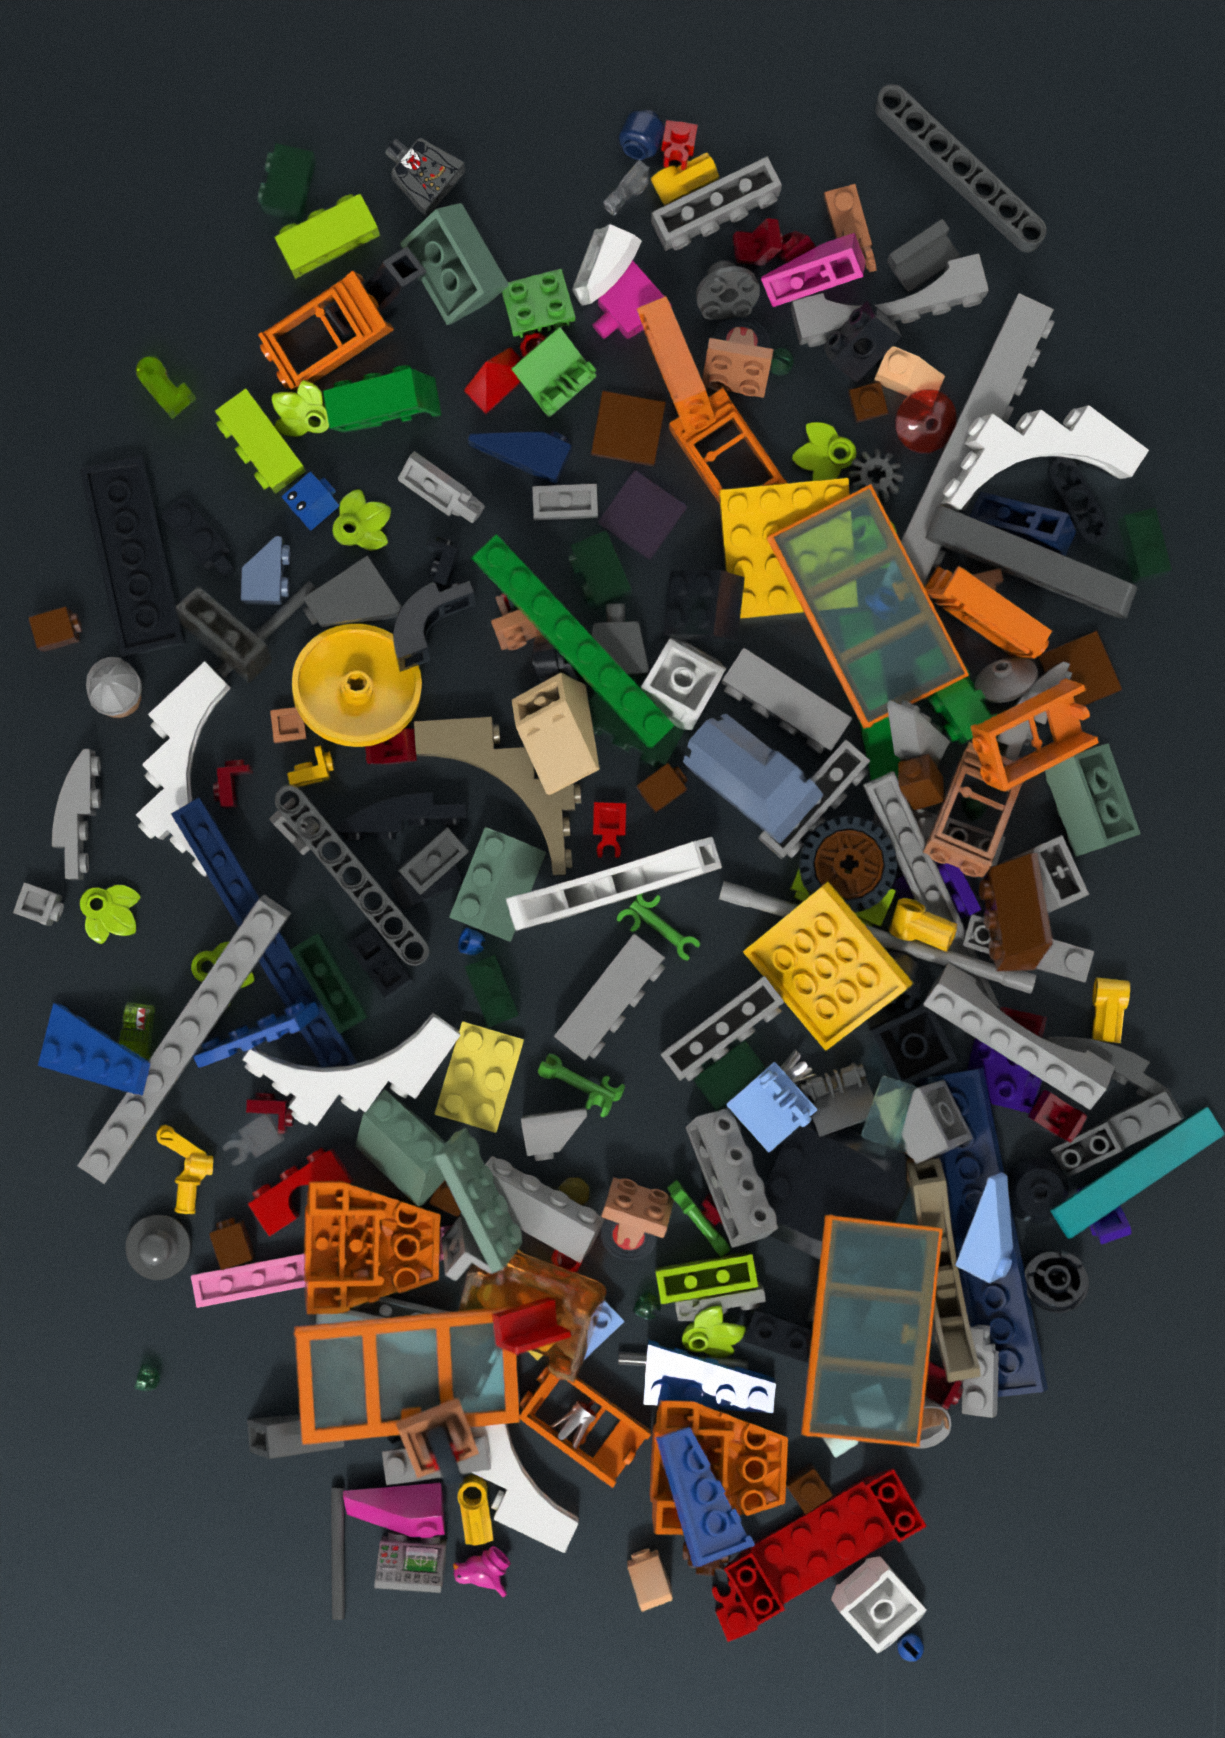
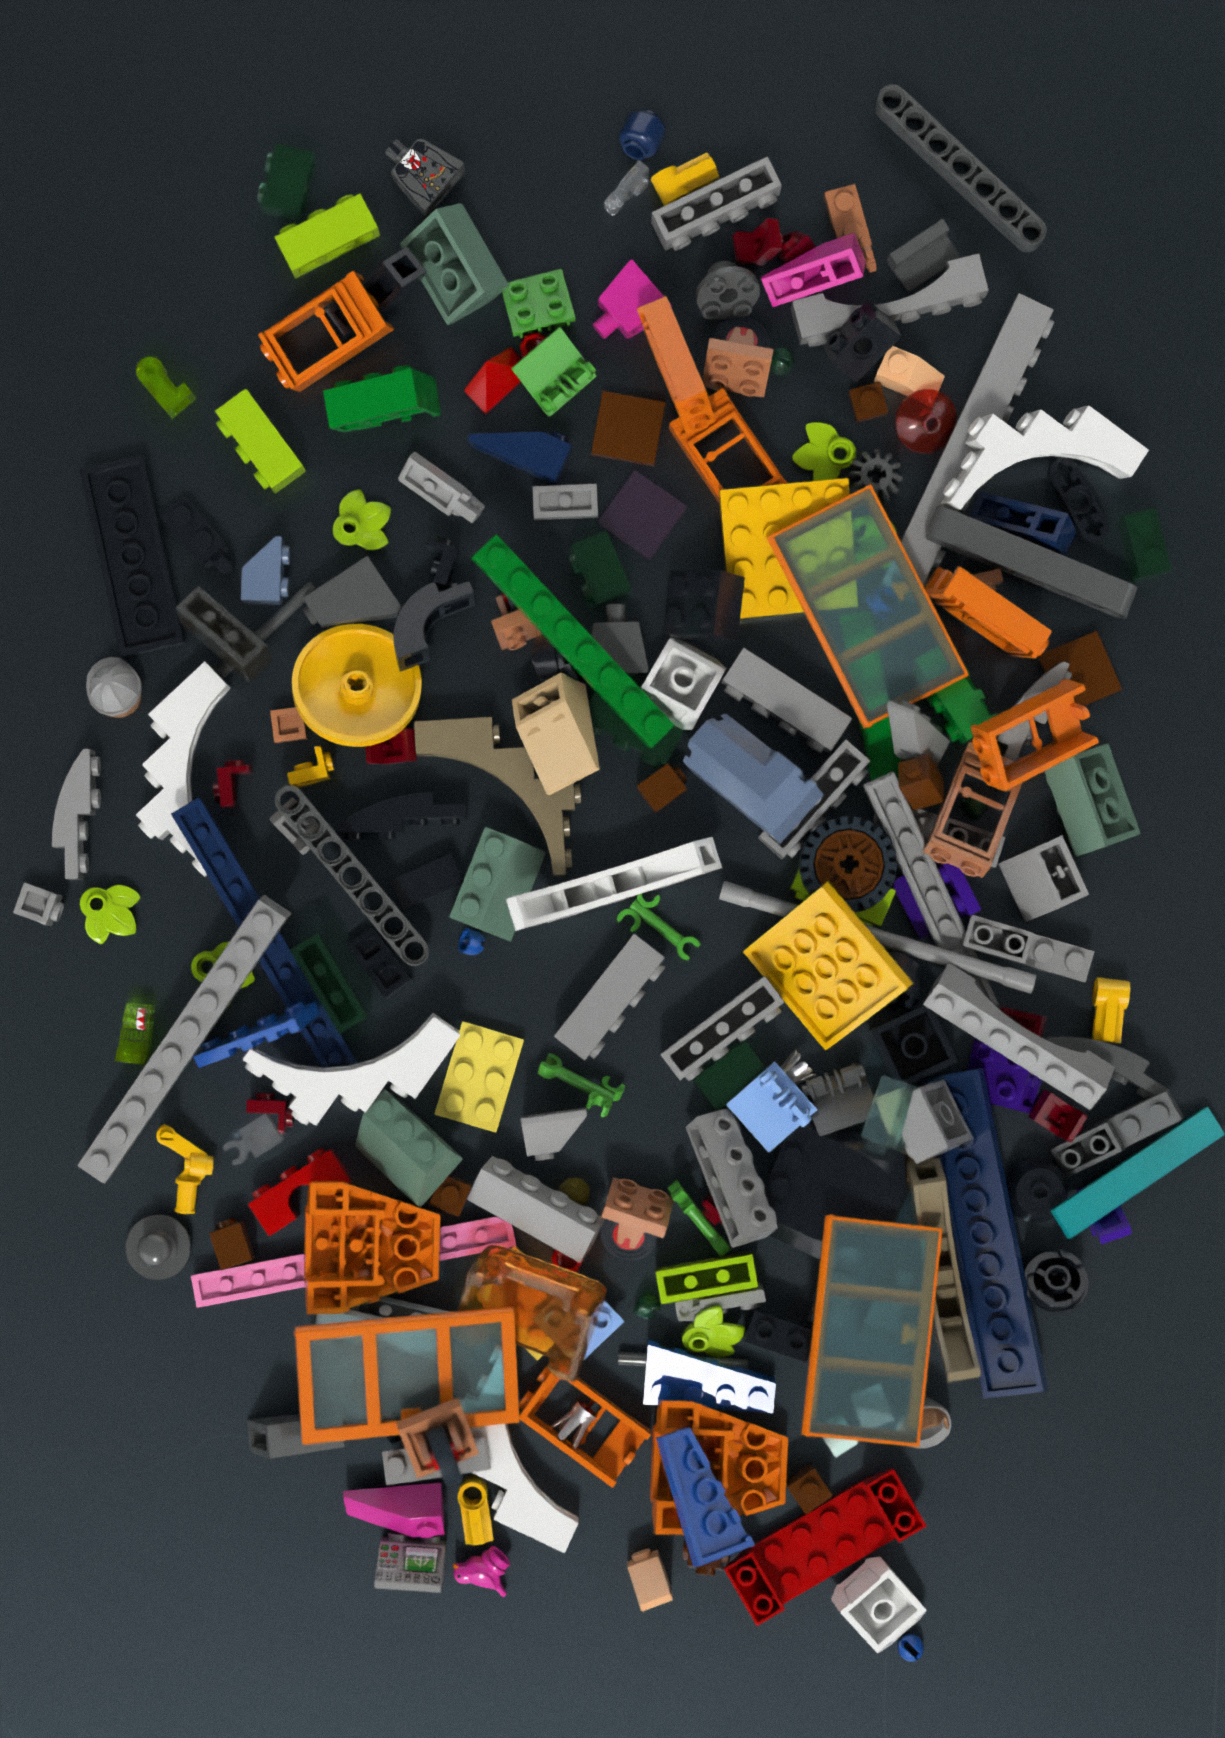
reddish brown brick [28,607,82,652] -> none
blue wing [38,1003,151,1095] -> none
clear green hinge [134,1364,160,1392] -> none
lime plate [272,380,329,437] -> none
blue brick [281,472,339,531] -> none
dark grey bar [331,1486,345,1620] -> none
dark grey panel [398,826,469,895] -> none
sand green plate [434,1128,523,1273] -> none
light grey panel [441,1215,493,1281] -> none
clear green brick [465,955,520,1028] -> none
red panel [492,1297,571,1354] -> none
white slope [572,224,642,306] -> none
red plate [593,802,626,858] -> none
red plate [661,120,698,170] -> none
red plate [712,1579,758,1642] -> none
yellow piece [888,898,958,952] -> none
dark red bracket [925,1361,964,1410] -> none
light blue slope [955,1173,1013,1283] -> none
light grey hinge [962,1324,999,1418] -> none
light grey dish [974,657,1038,703] -> none
reddish brown slope [979,853,1053,971] -> none

